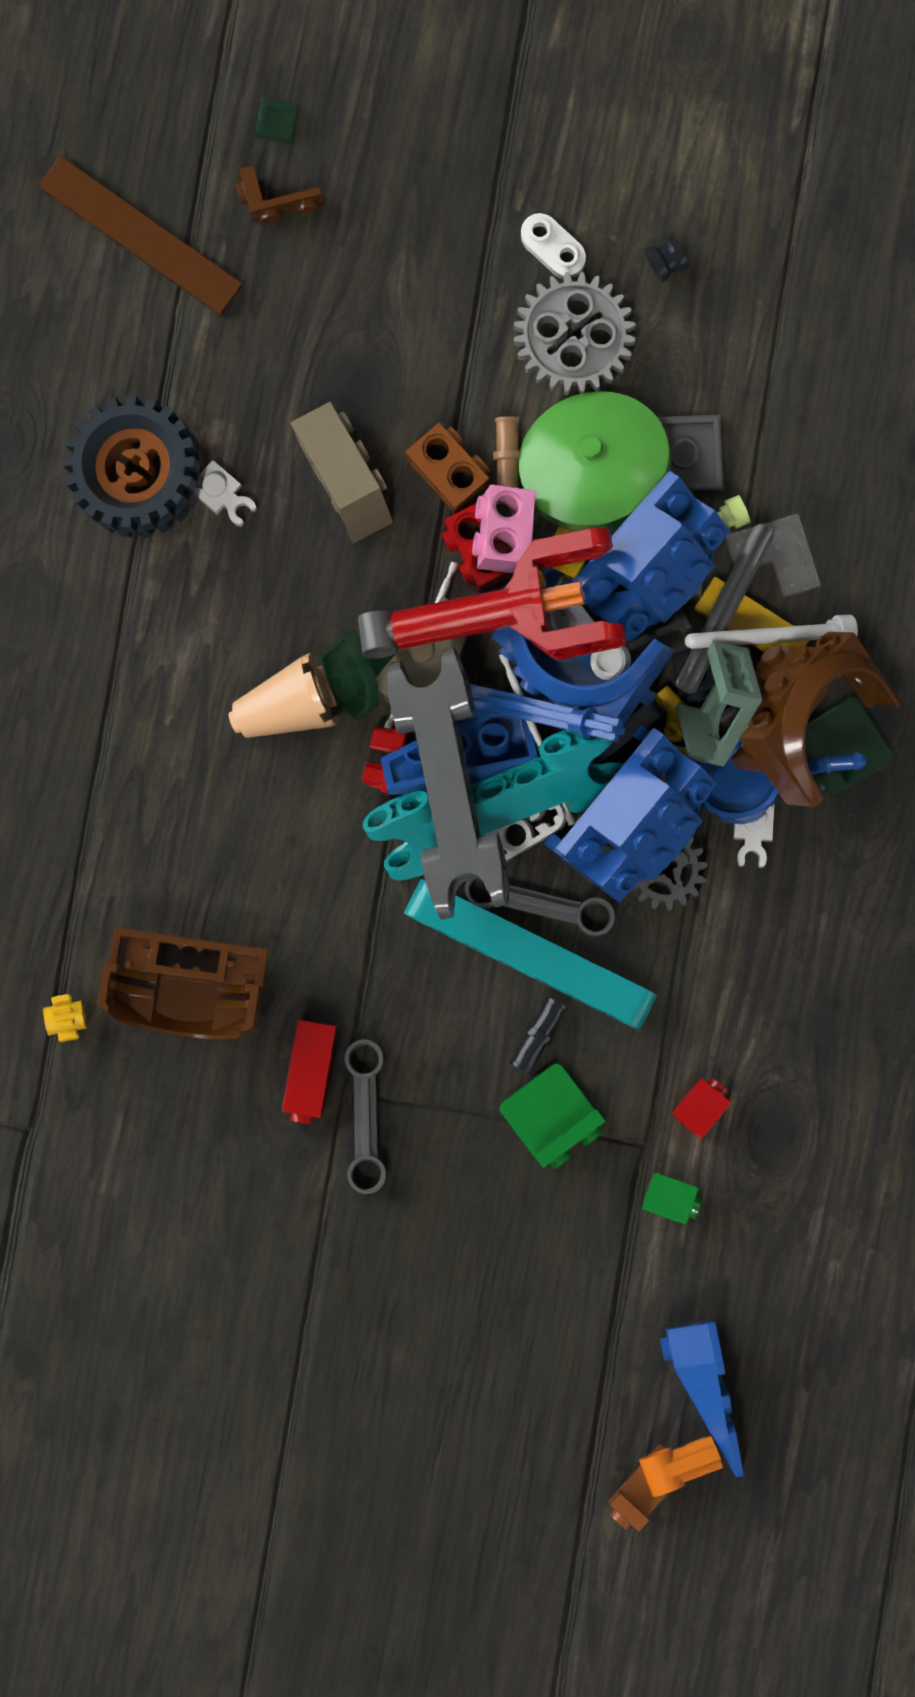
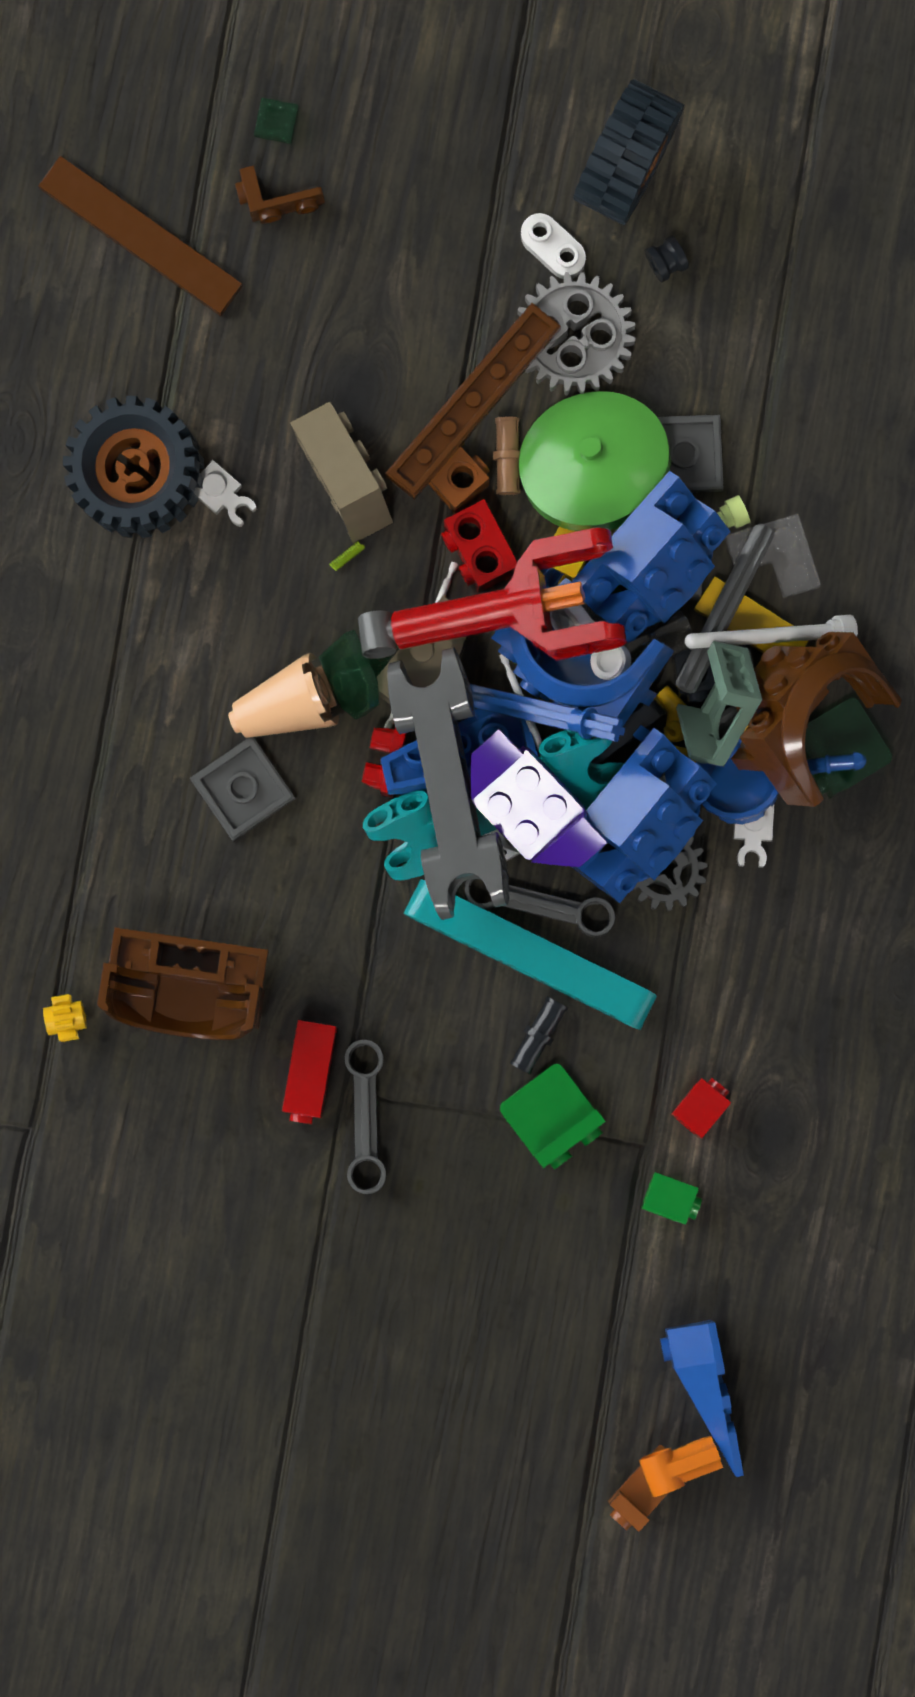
bright pink brick [472,485,536,573] -> none
none -> dark grey tile [190,737,296,842]
none -> lime leg [329,541,365,571]
none -> reddish brown tile [385,303,561,500]
none -> piece [471,729,608,867]
none -> black wheel [573,79,685,225]

